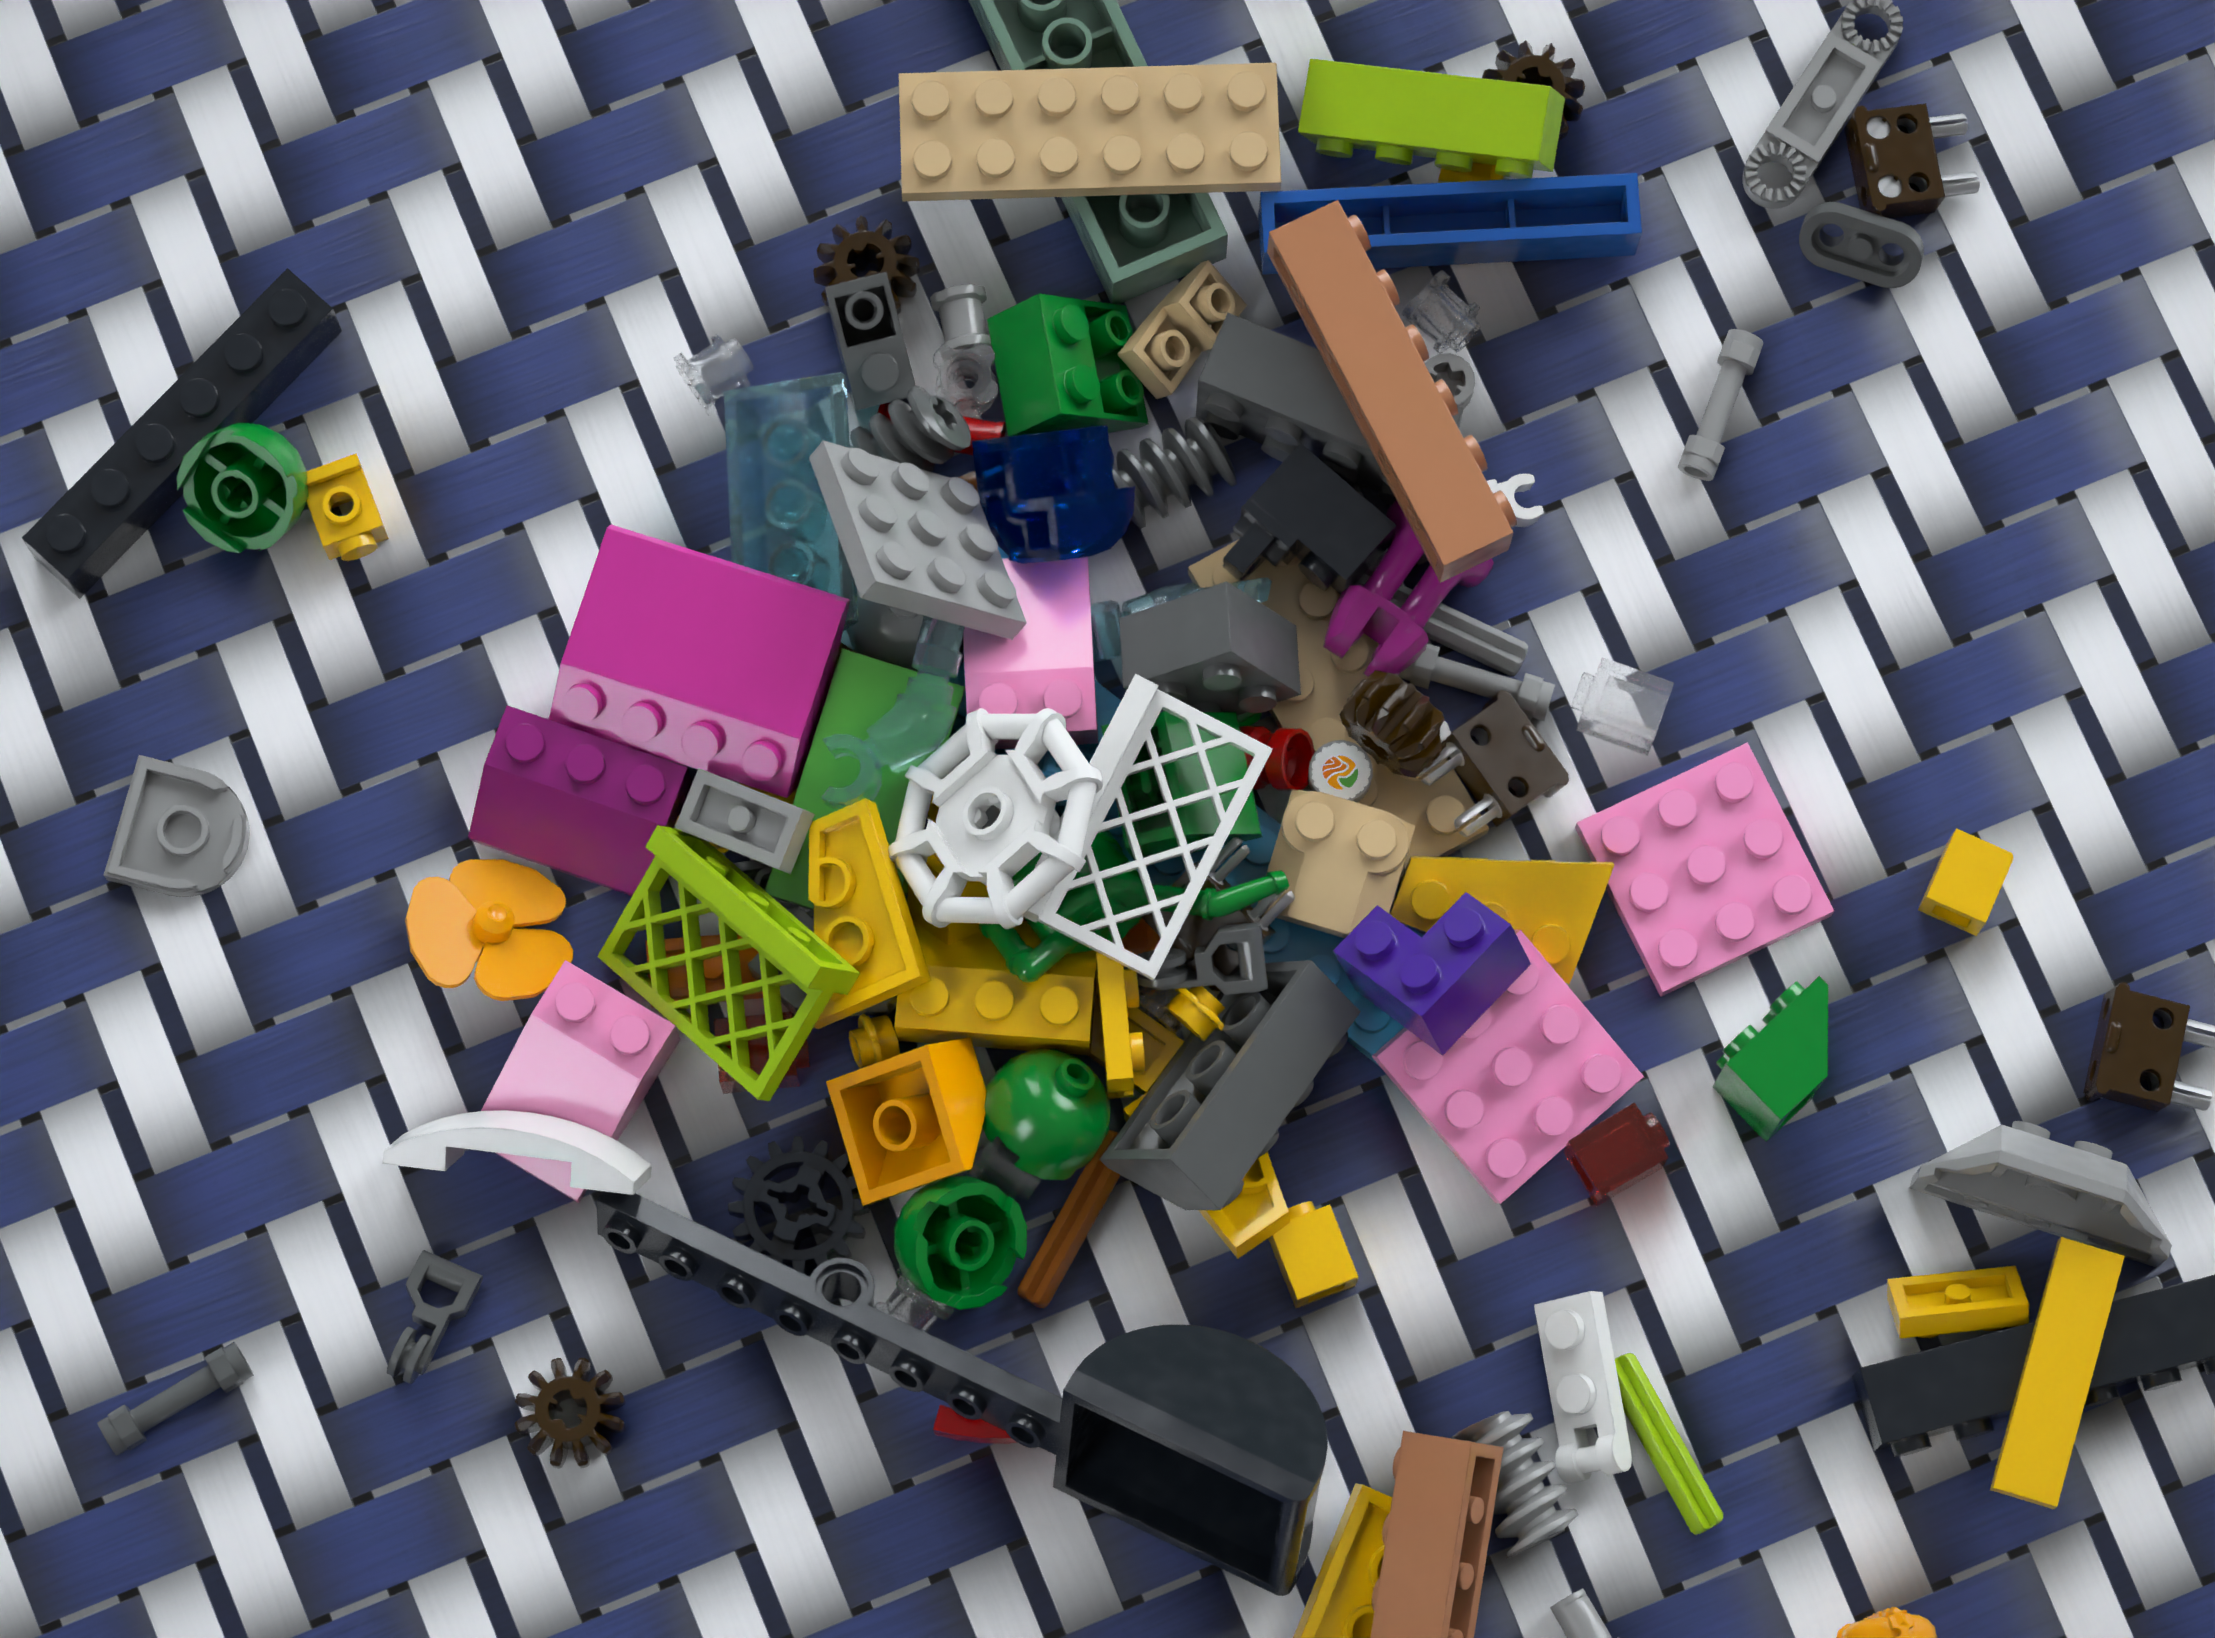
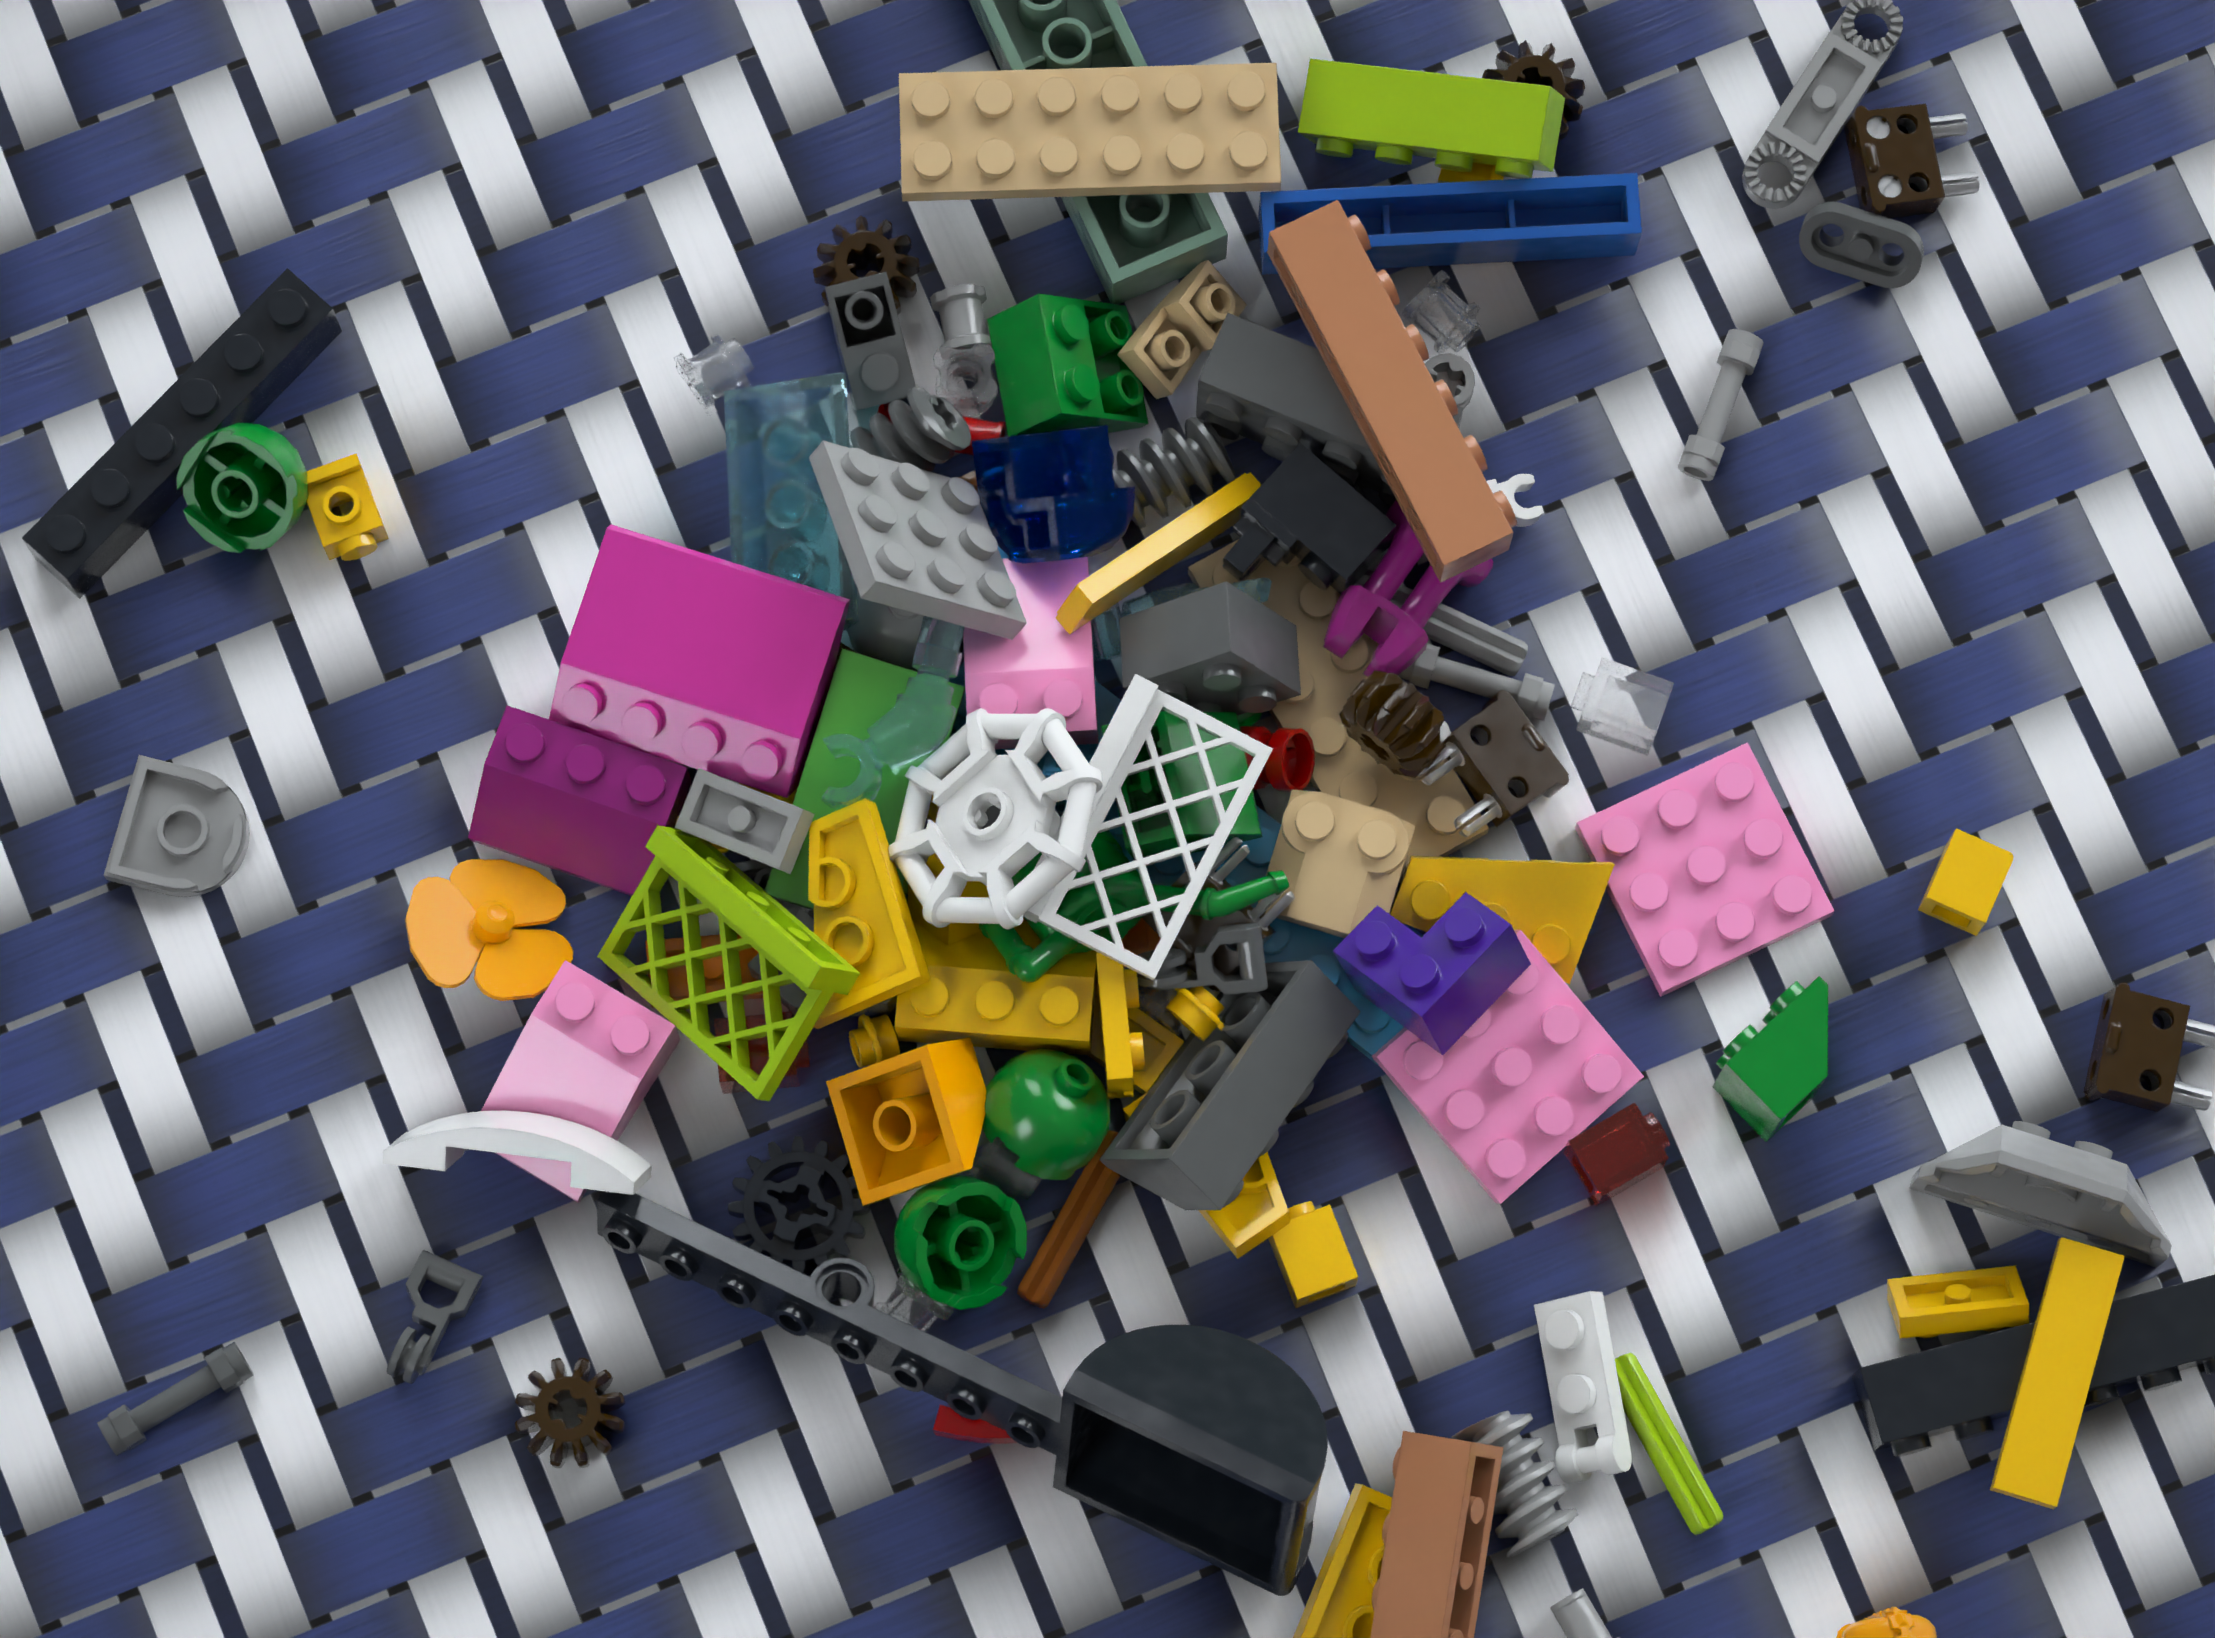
tile [1308,740,1373,803] -> none
none -> yellow tile [1056,472,1261,634]

